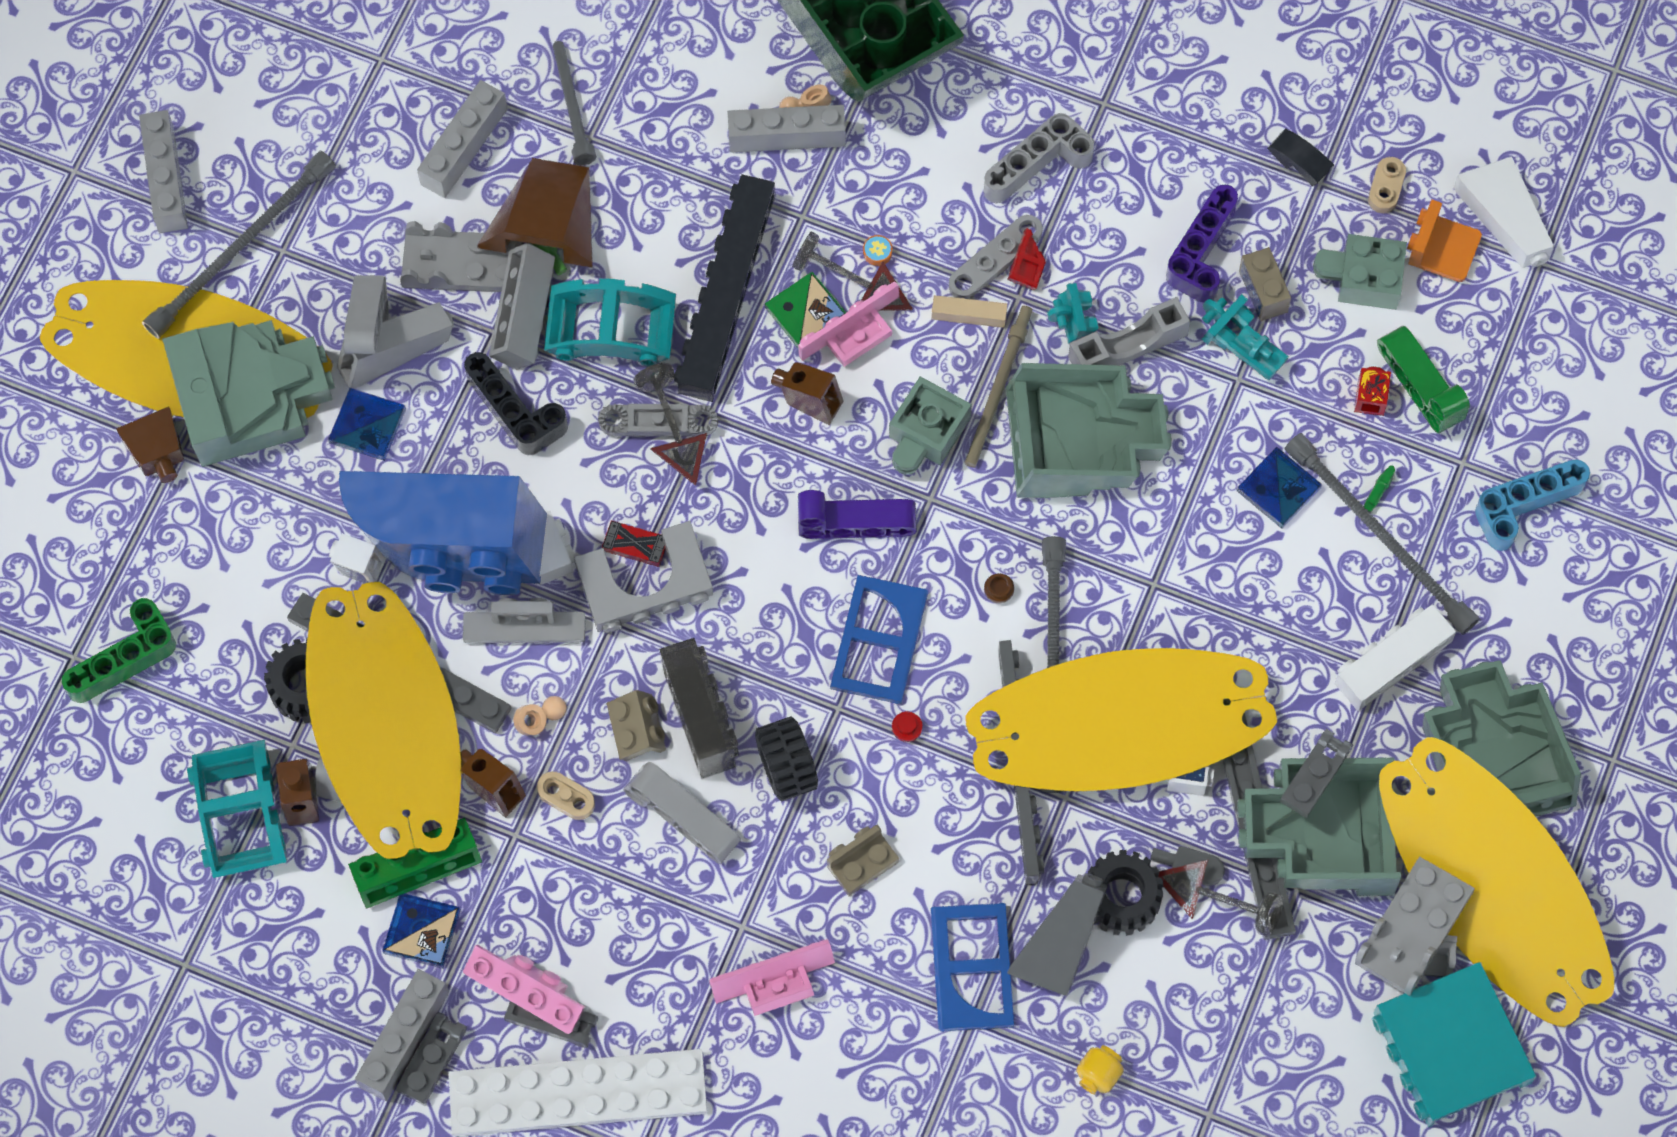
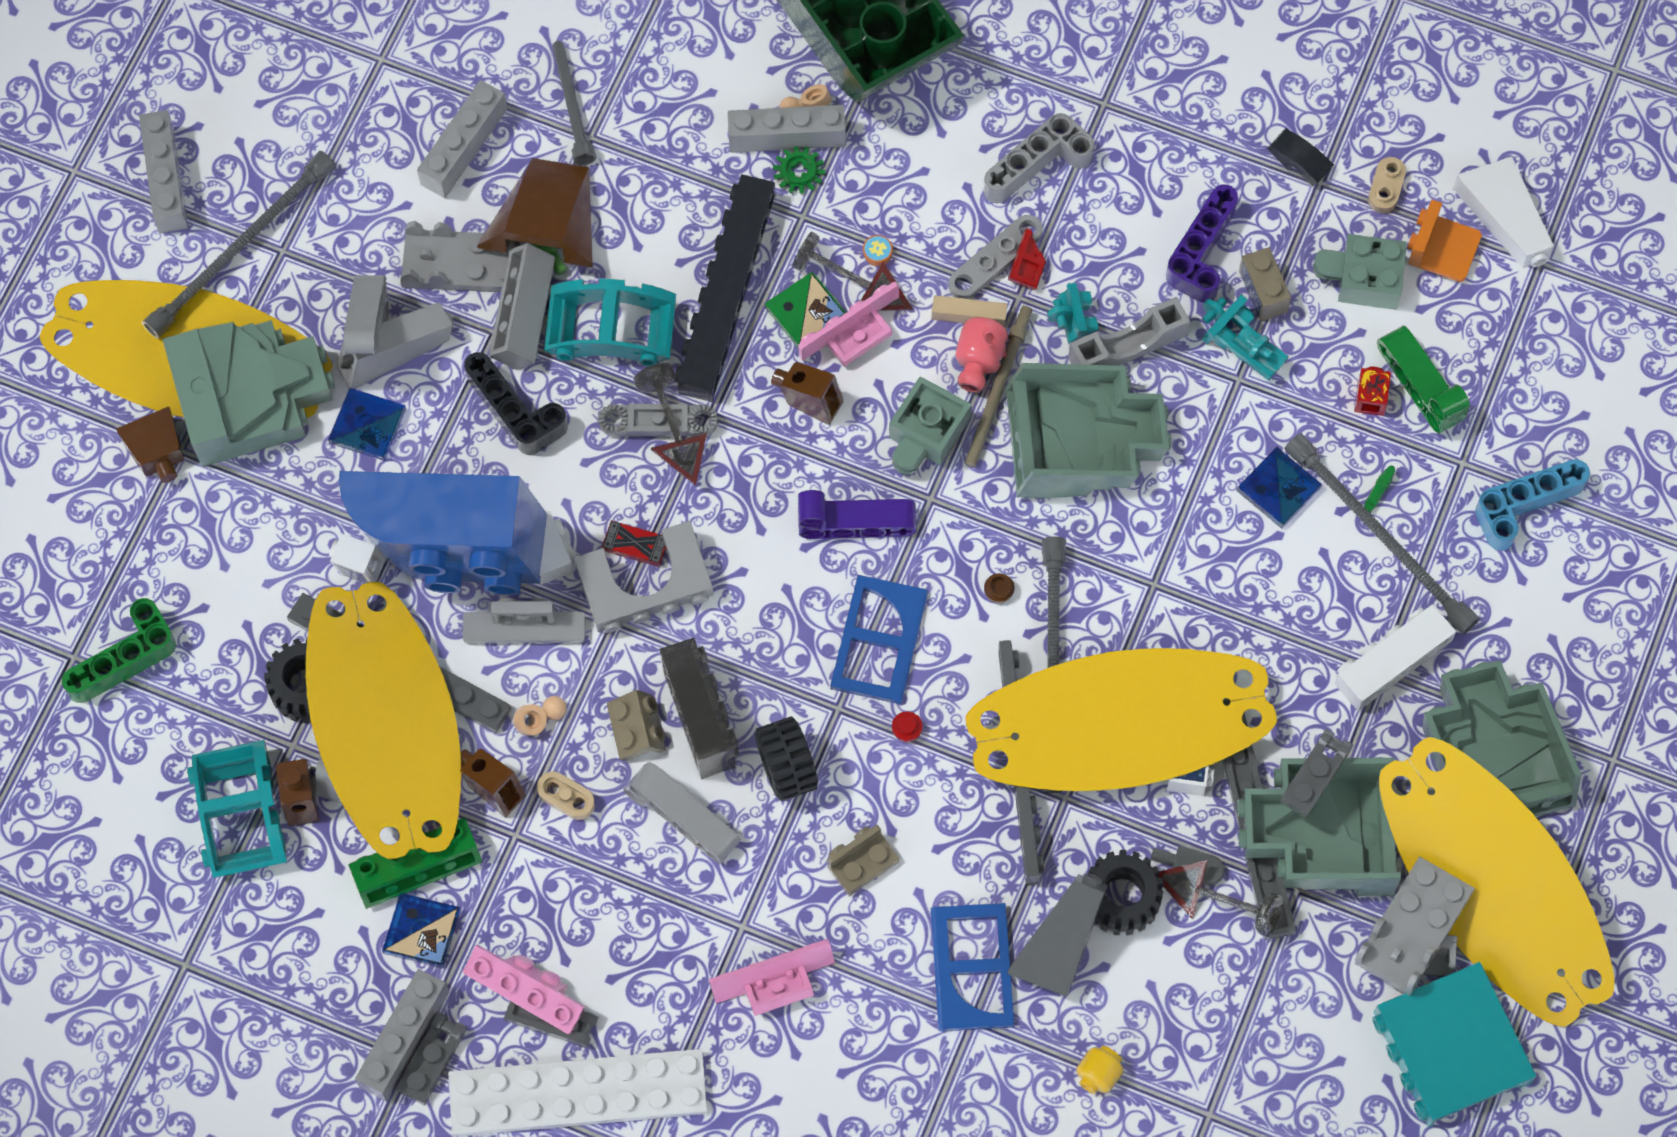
none -> green gear [773,146,825,194]
none -> coral piece [955,317,1008,393]

